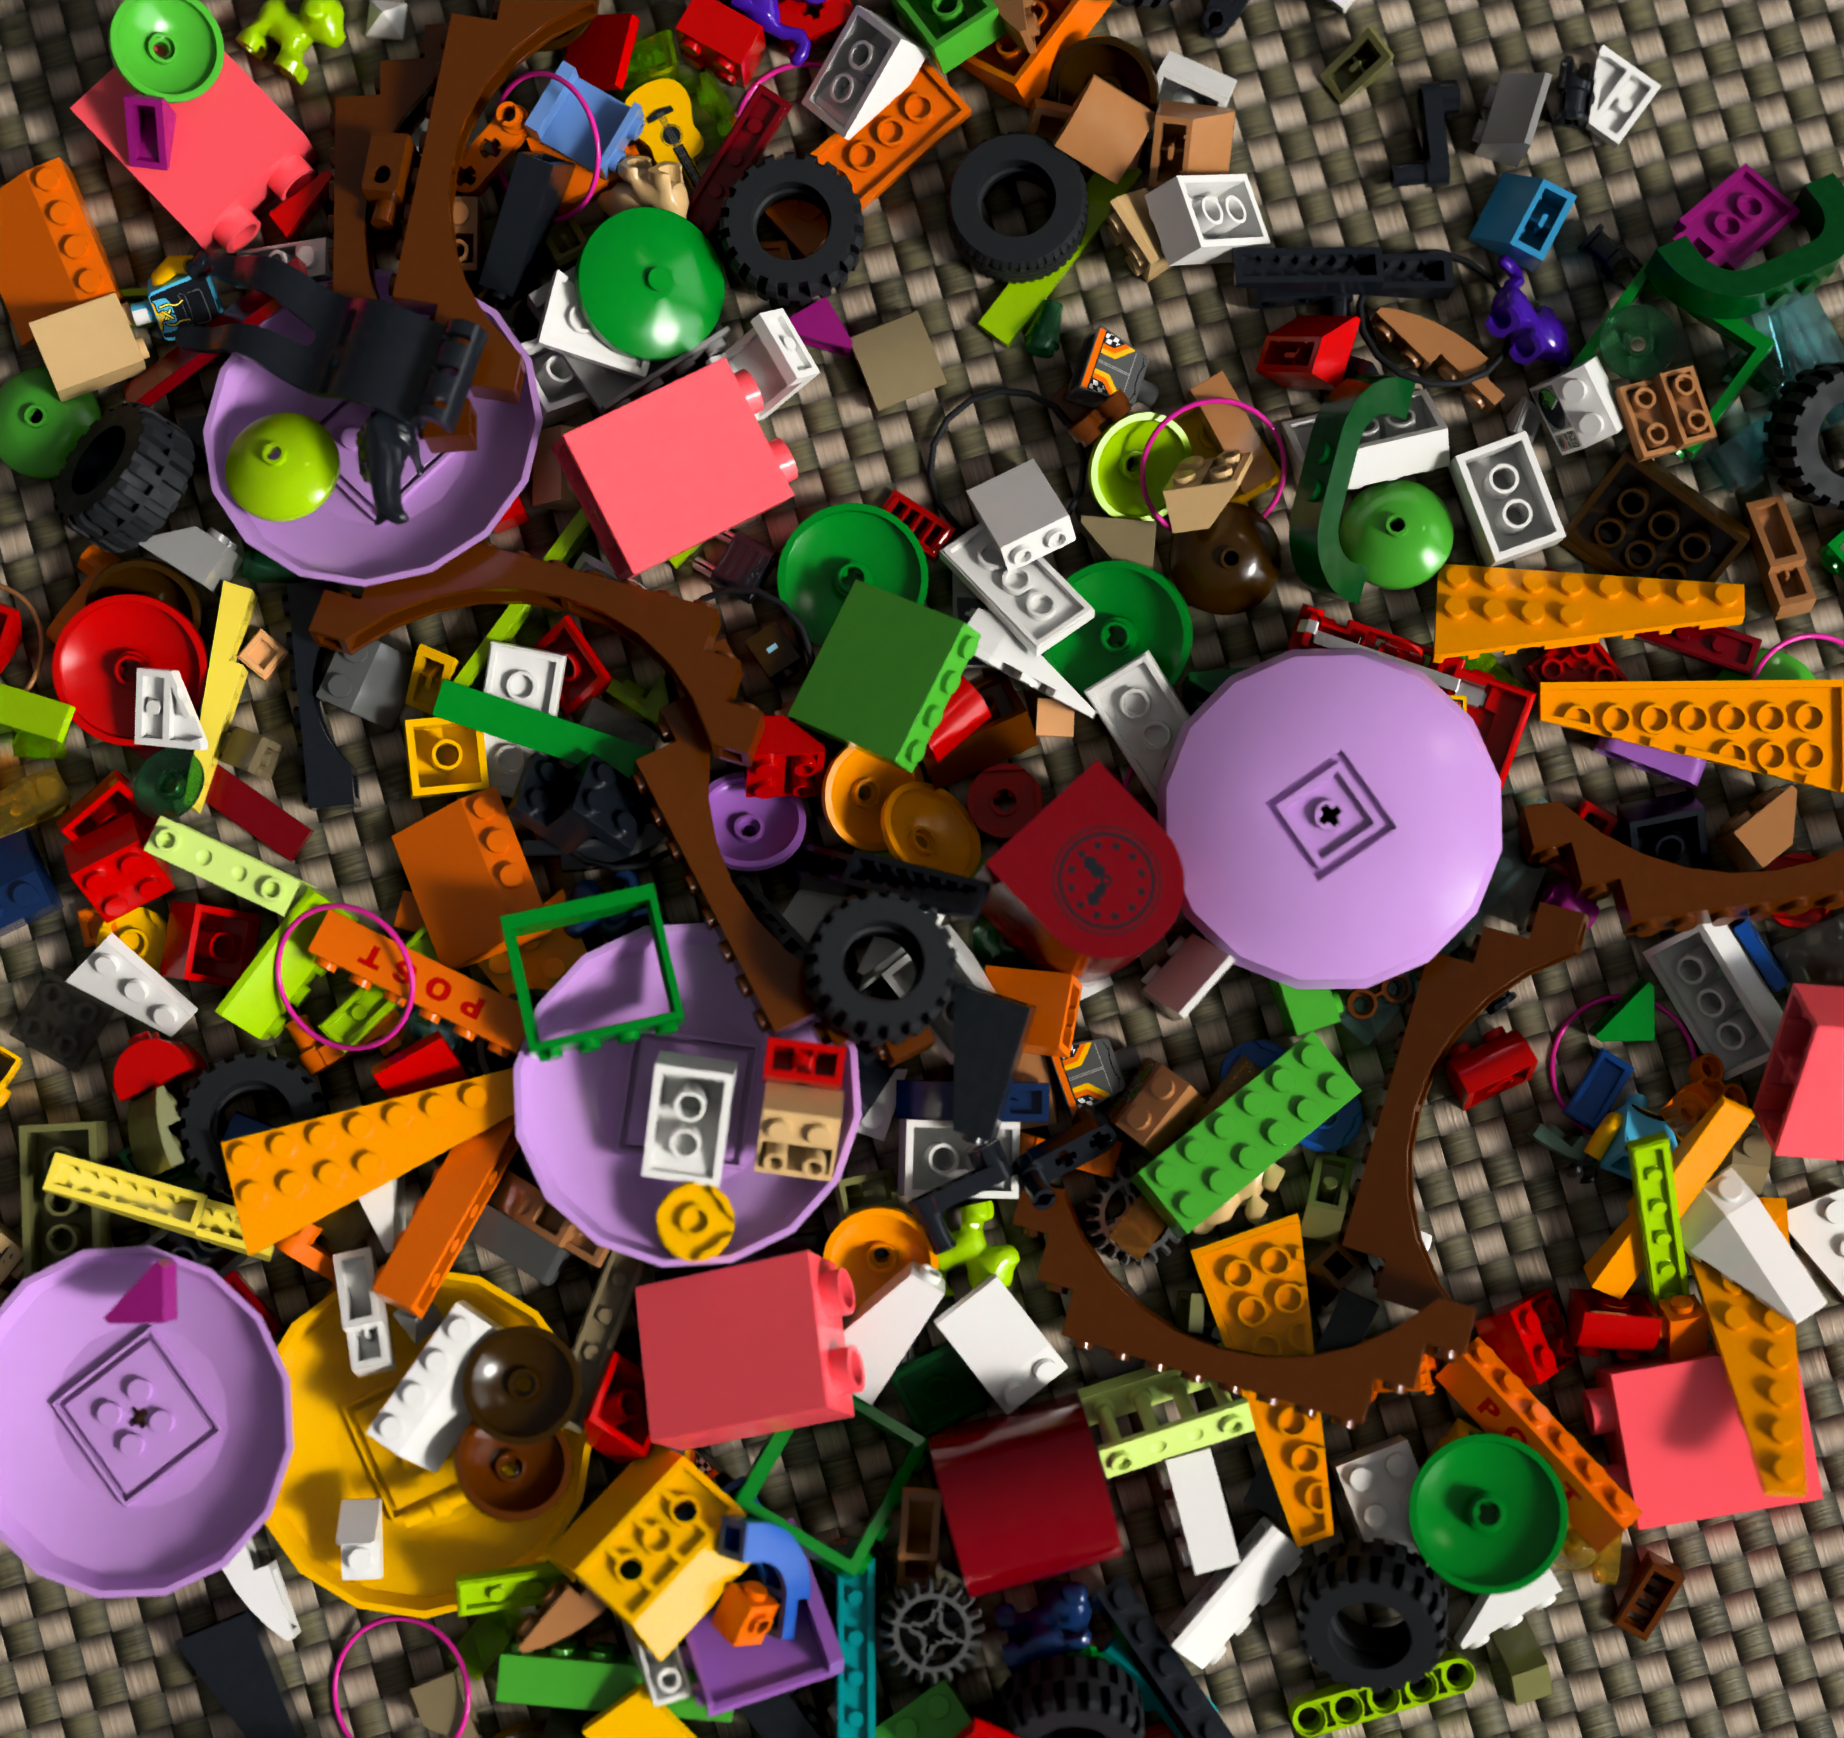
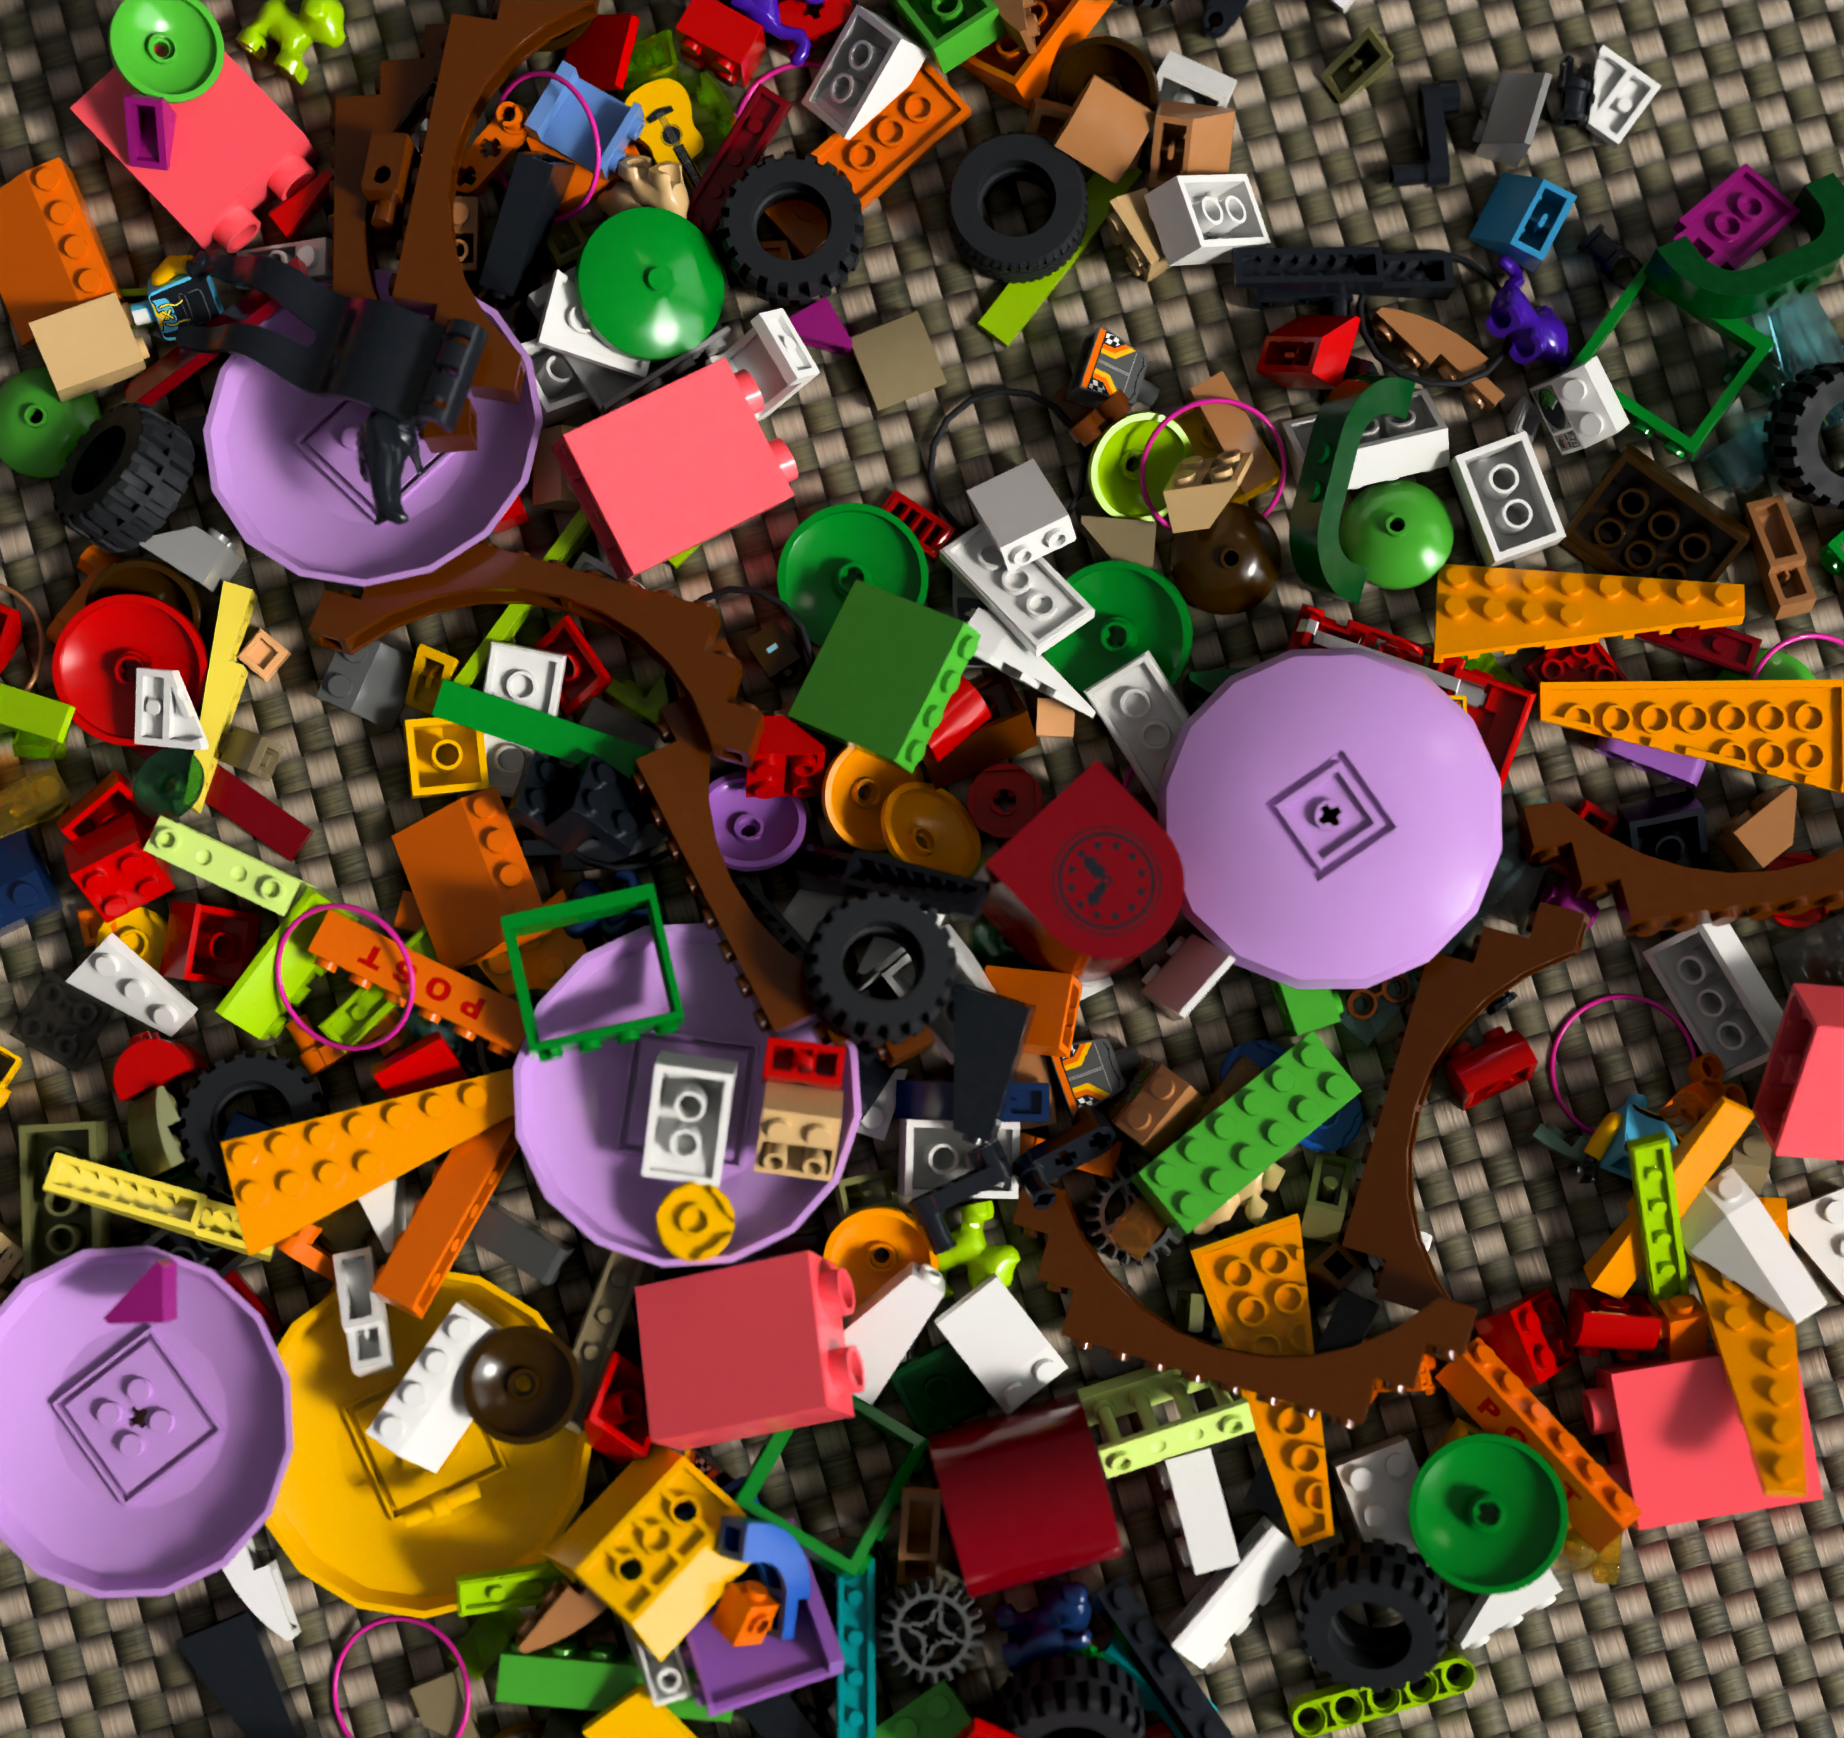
lime dish [225,412,340,522] -> none
clear green cone [242,548,298,583] -> none
black arch [282,580,361,812] -> none
white slope [336,1498,384,1580] -> none
white slope [366,0,408,41] -> none
light grey slope [393,1301,445,1345] -> none
reddish brown dish [454,1421,572,1522] -> none
medium nougat slope [488,1167,610,1267] -> none
black piece [692,530,779,604] -> none
clear green cone [1024,299,1063,358] -> none
olive slope [1491,1619,1553,1706] -> none
blue tile [1561,1048,1634,1133] -> none
green slope [1588,977,1655,1042] -> none
clear green dish [1599,304,1677,380] -> none
reddish brown slope [1611,1550,1685,1641] -> none
medium nougat slope [1613,365,1717,462] -> none
blue tile [1733,918,1789,992] -> none

